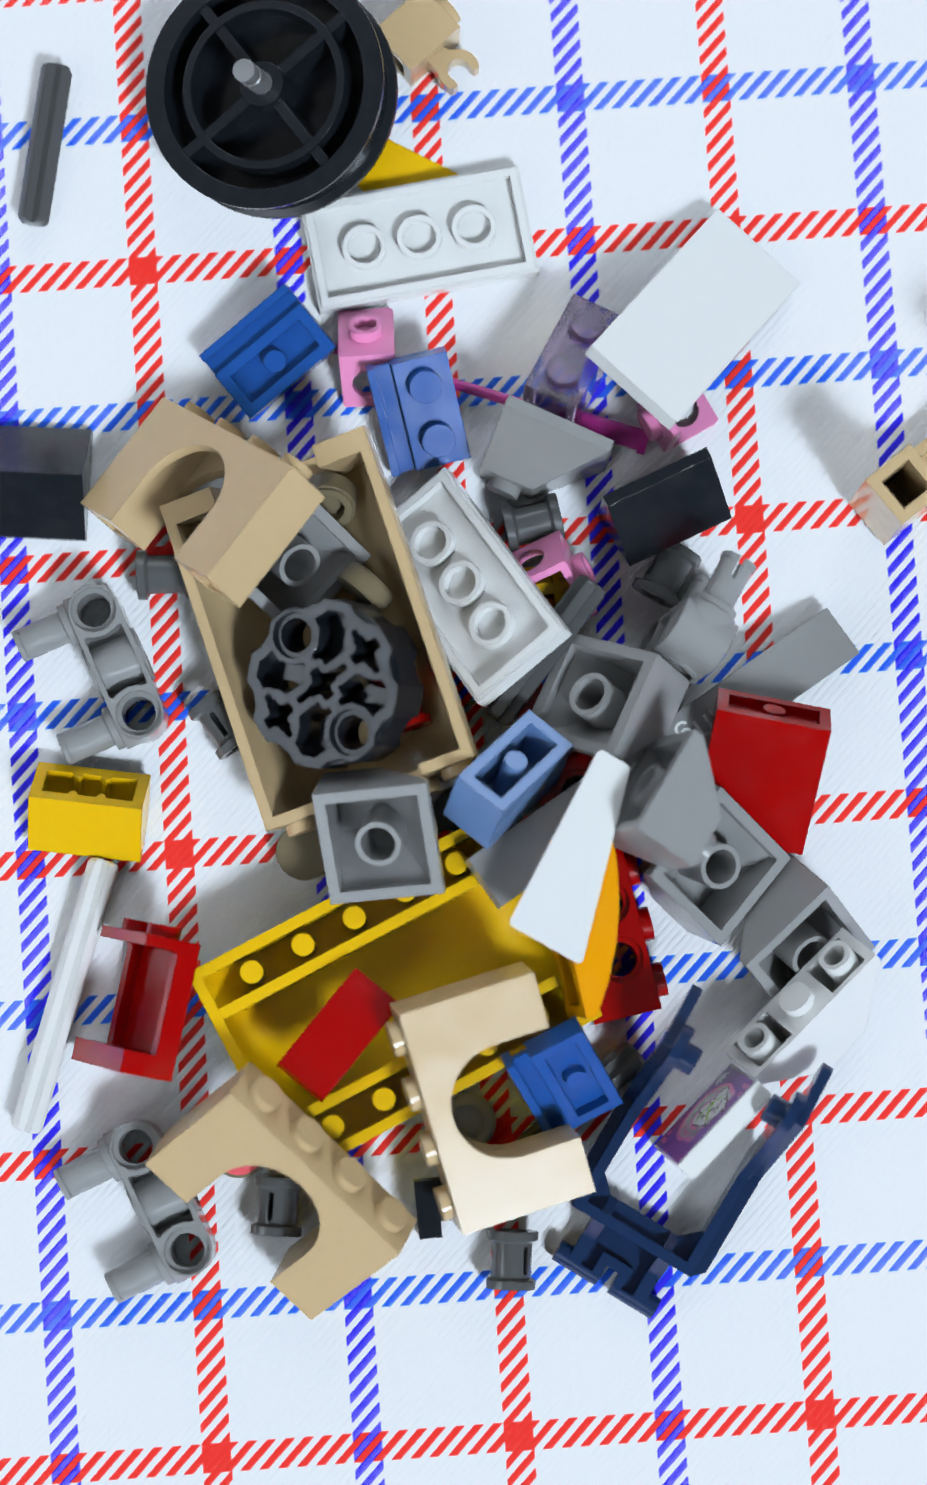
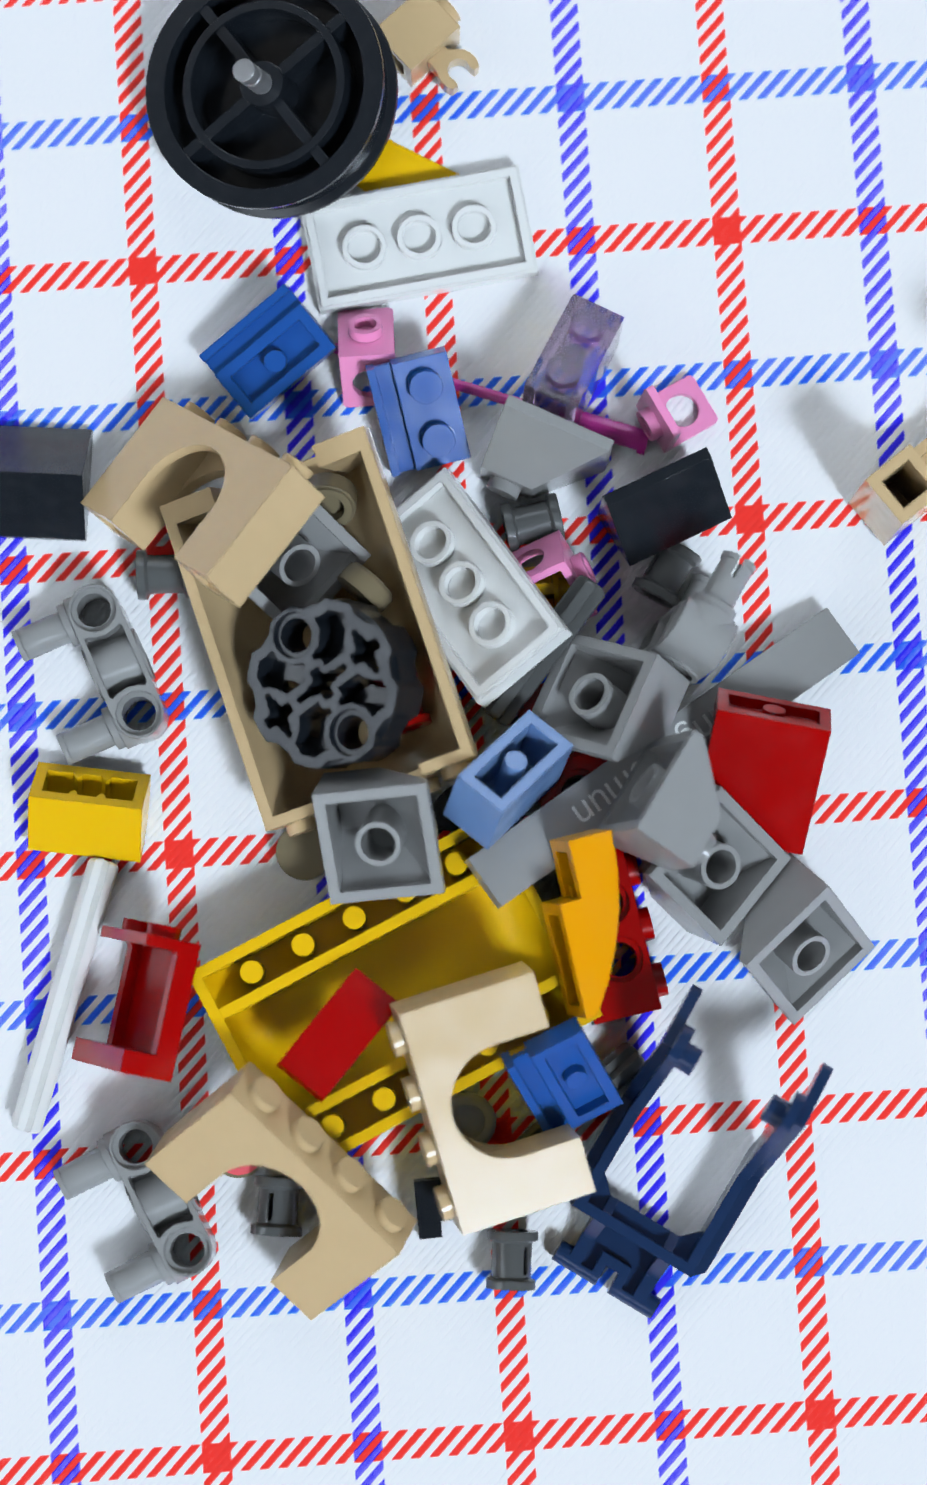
dark grey axle [18,63,72,227] -> none
dark grey bush [188,689,239,760] -> none
white sticker [510,750,630,963] -> none
white tile [585,209,801,431] -> none
tile [654,1064,772,1180] -> none
white slope [723,927,881,1084] -> none

